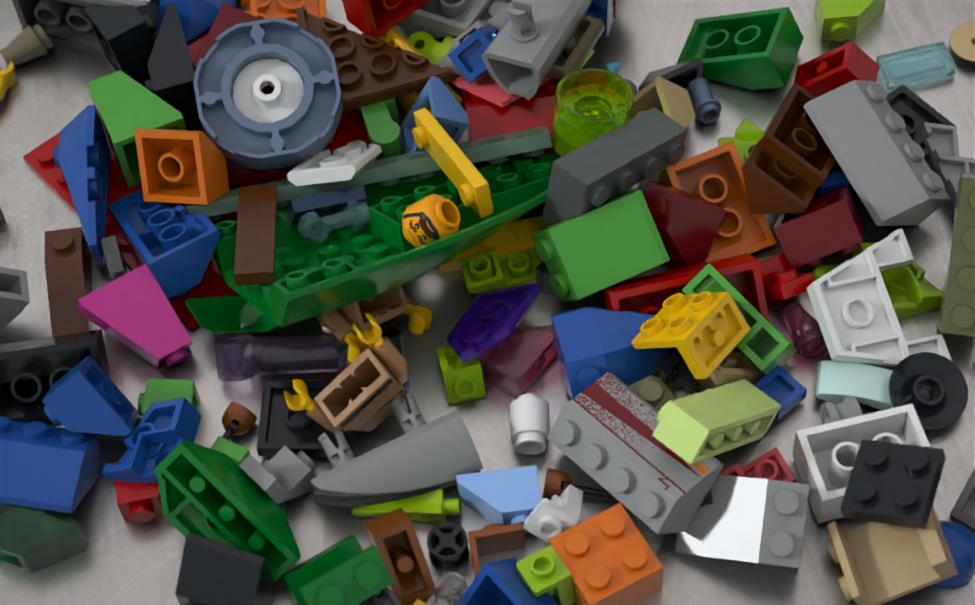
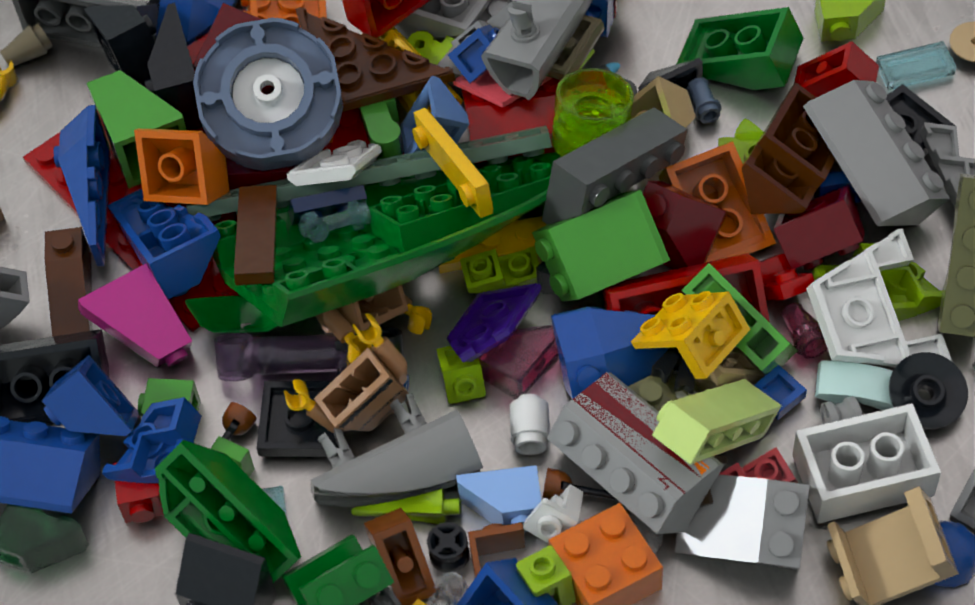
dark grey tile [101,235,127,281] -> none
light grey slope [239,446,318,504] -> none
light orange head [402,194,461,247] -> none
black plate [840,440,946,529] -> none

